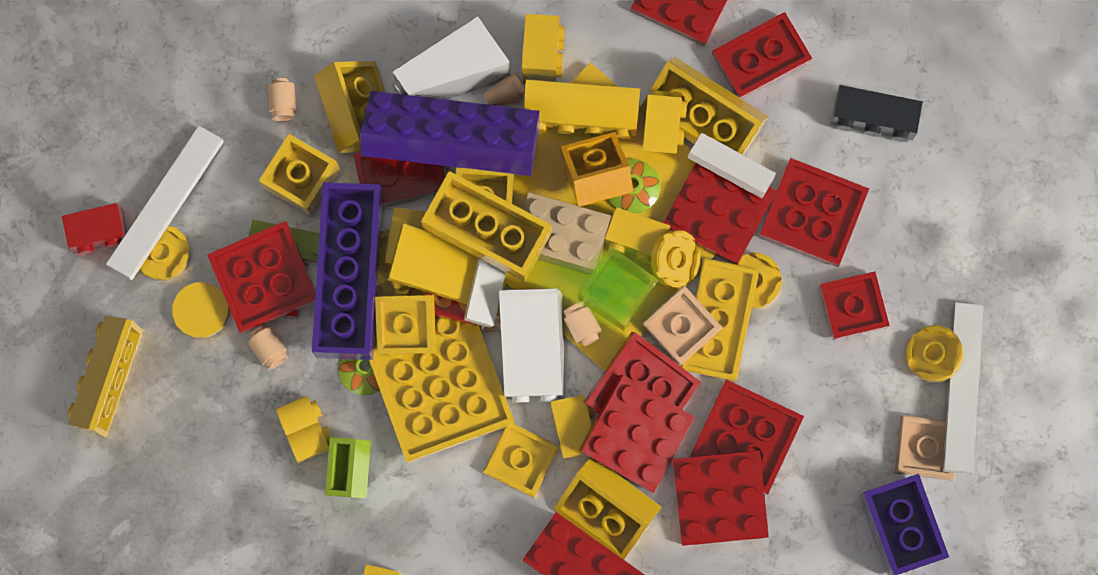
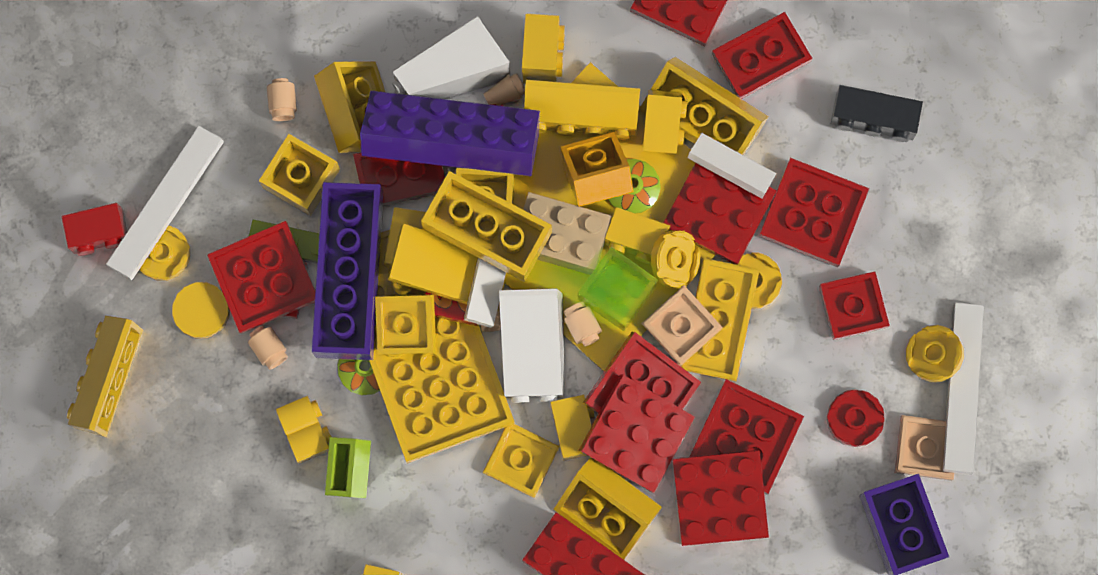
none -> red tile [827,390,885,447]

